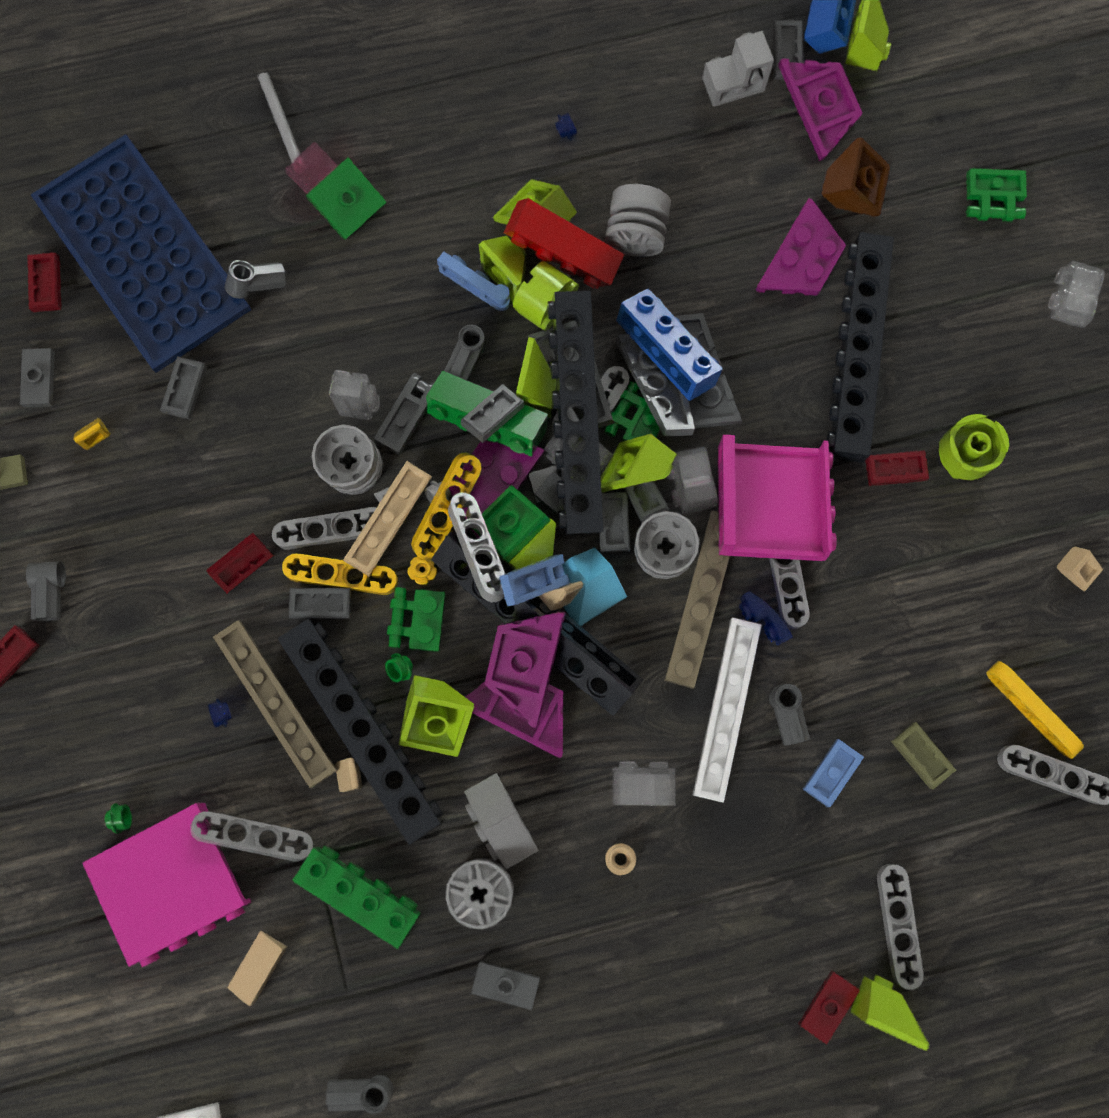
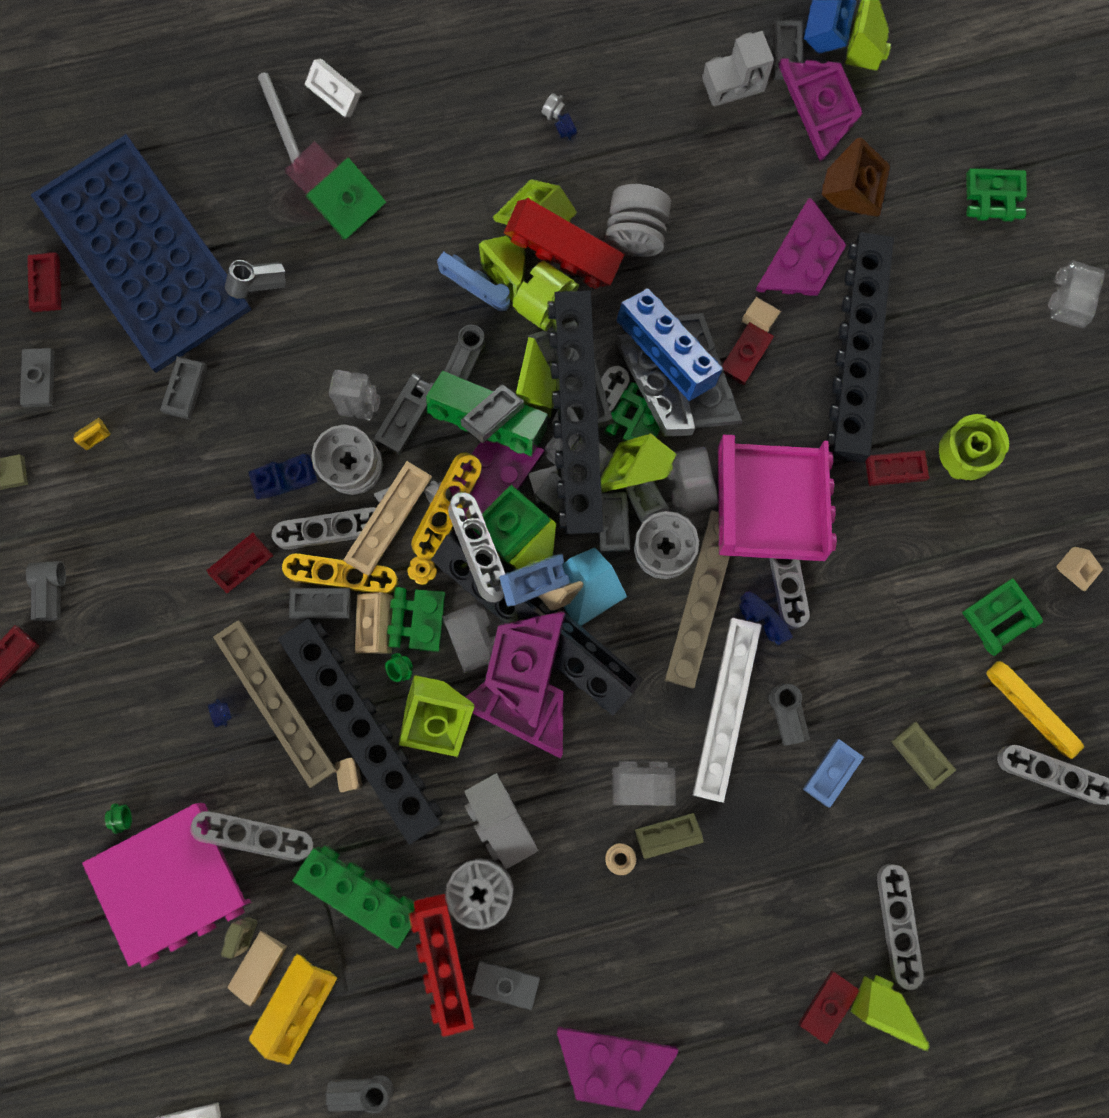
none -> olive plate [221,917,258,959]
none -> clear blue slope [248,453,317,500]
none -> yellow panel [249,954,337,1065]
none -> white plate [305,59,362,117]
none -> tan slope [355,592,394,654]
none -> red brick [409,893,474,1037]
none -> clear brick [442,604,495,674]
none -> light grey plate [541,93,566,120]
none -> magenta wing [557,1027,678,1111]
none -> olive plate [635,813,704,859]
none -> dark red plate [722,322,774,386]
none -> tan slope [742,297,781,332]
none -> green plate [962,578,1043,656]

